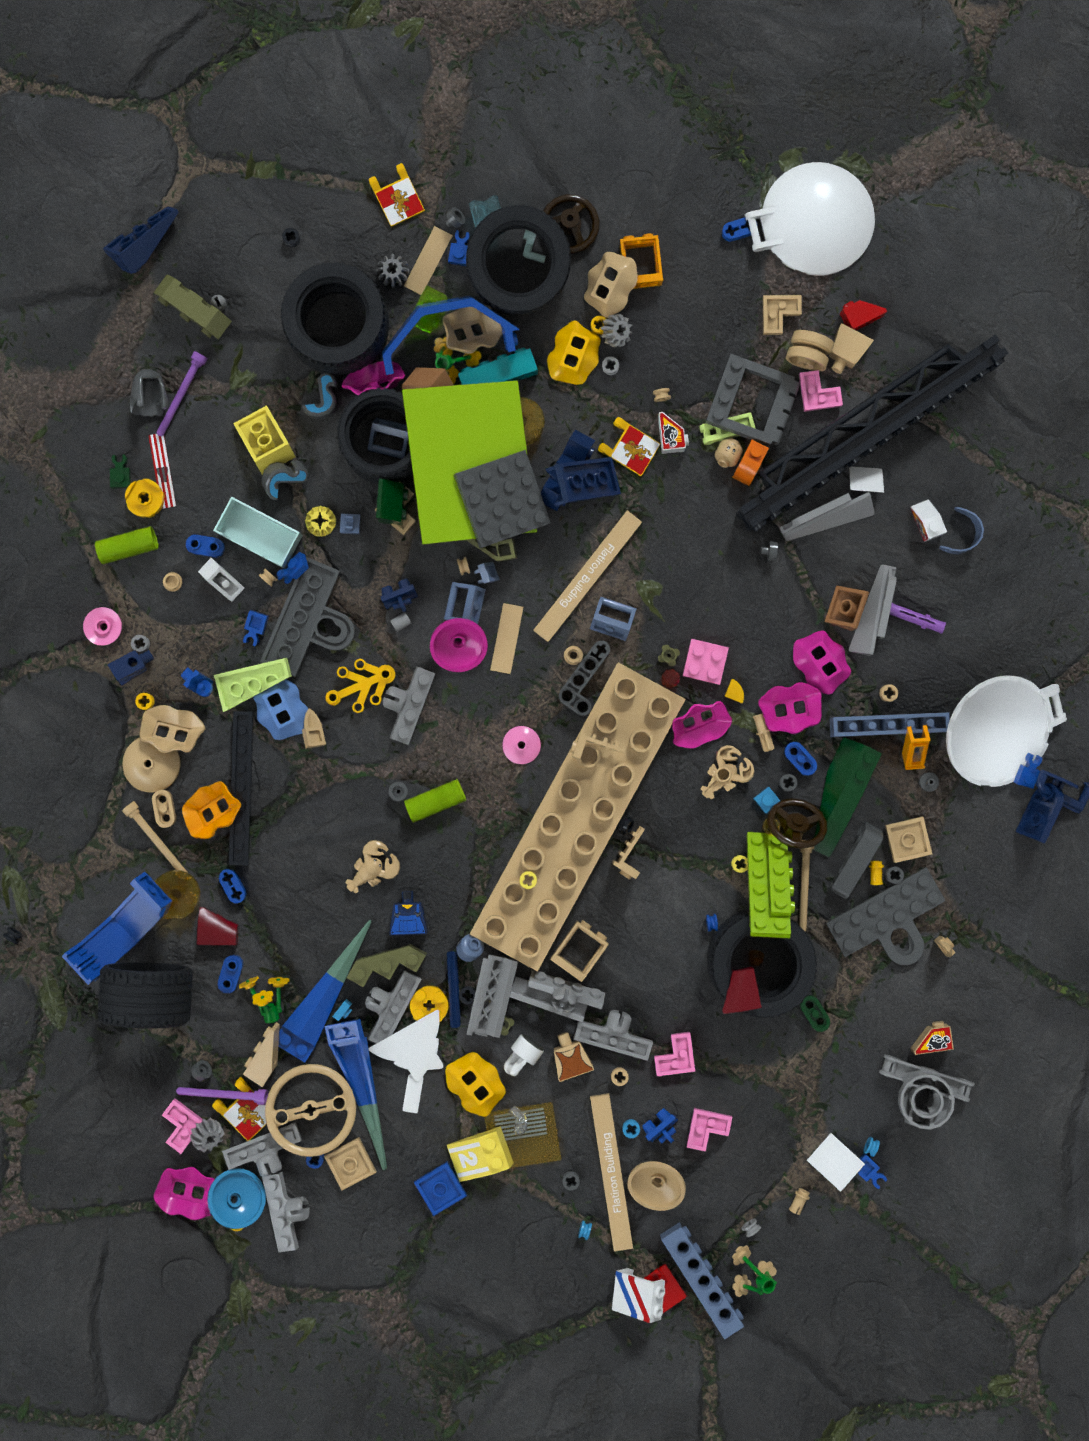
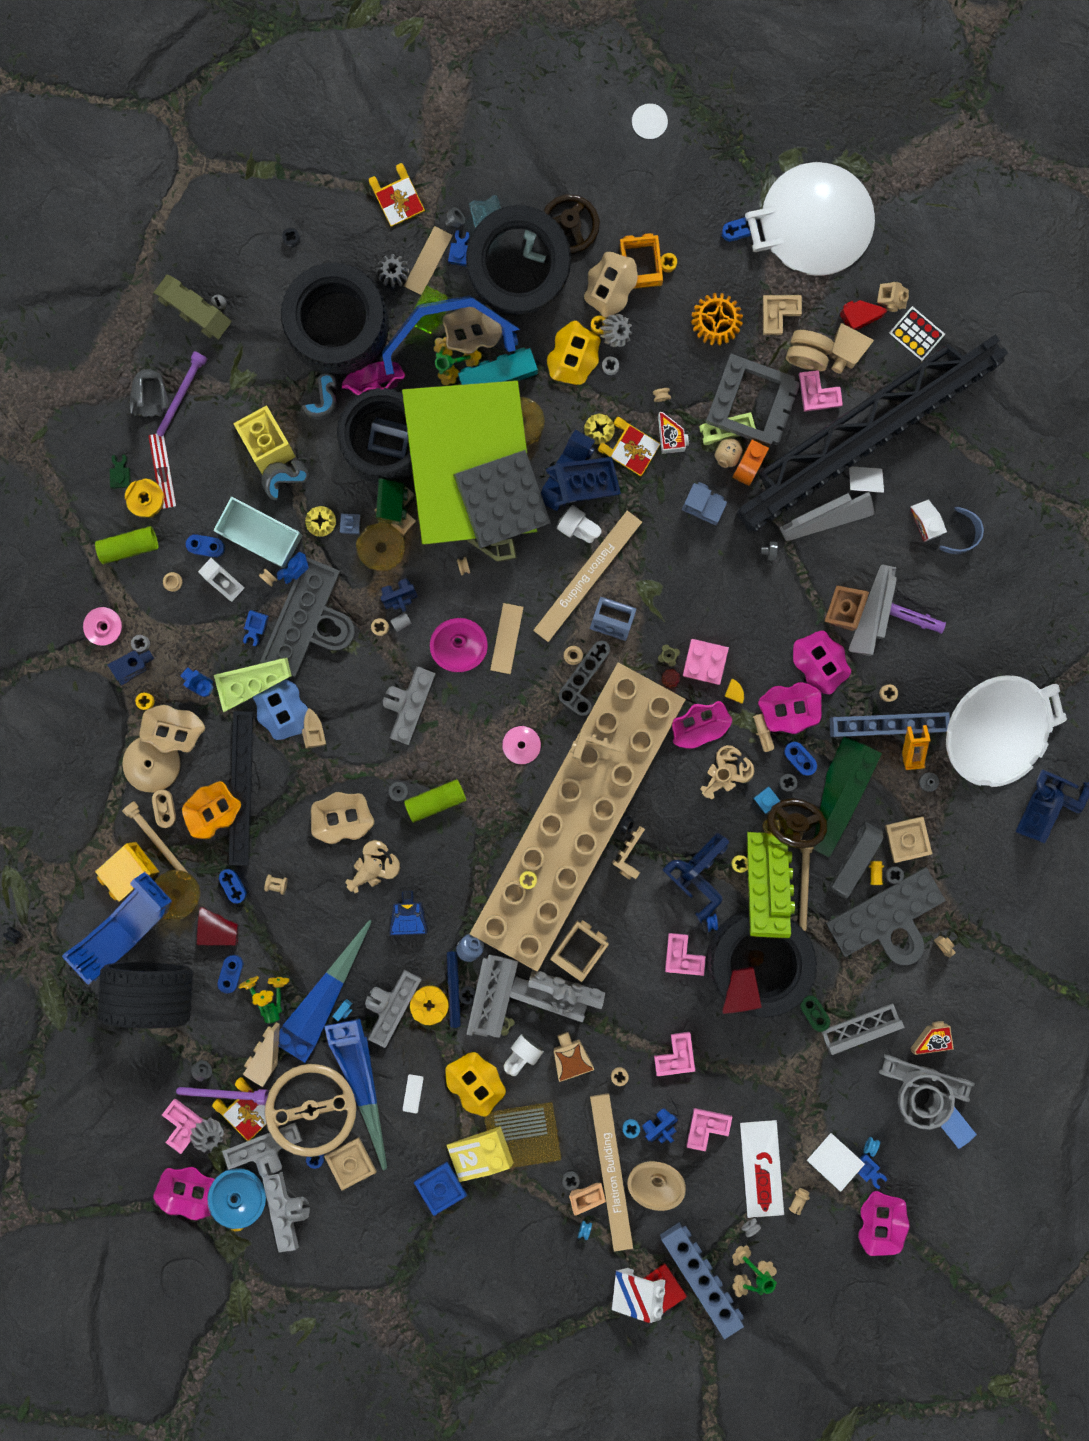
dark blue wedge [103,206,179,274] -> none
yellow plant [326,659,395,713] -> none
olive brick [347,944,427,987] -> none
white sticker [368,1010,443,1082] -> none
medium nougat slope [402,367,454,389] -> none
sand blue tile [444,582,486,624] -> none
sand blue tile [474,562,500,584] -> none
clear arm [508,1105,527,1135] -> none
light grey plate [573,1010,653,1061] -> none
blue plate [1014,753,1042,789] -> none
none -> yellow slope [95,842,159,902]
none -> tan bush [264,874,288,895]
none -> tan piece [311,792,374,844]
none -> clear yellow plate [356,522,405,572]
none -> tan bush [371,618,389,636]
none -> white piece [556,505,601,543]
none -> light nougat slope [569,1183,606,1215]
none -> light yellow gear [584,413,615,444]
none -> white sticker [632,104,668,139]
none -> yellow bush [661,253,677,272]
none -> dark blue plate [662,833,729,923]
none -> bright pink plate [665,933,706,976]
none -> sand blue brick [682,482,727,525]
none -> light orange gear [691,293,743,345]
none -> white sticker [740,1120,784,1218]
none -> light grey fence [821,1003,904,1055]
none -> dark pink piece [859,1191,910,1256]
none -> tan brick [877,282,909,312]
none -> sticker [889,306,945,361]
none -> medium blue piece [941,1107,977,1149]

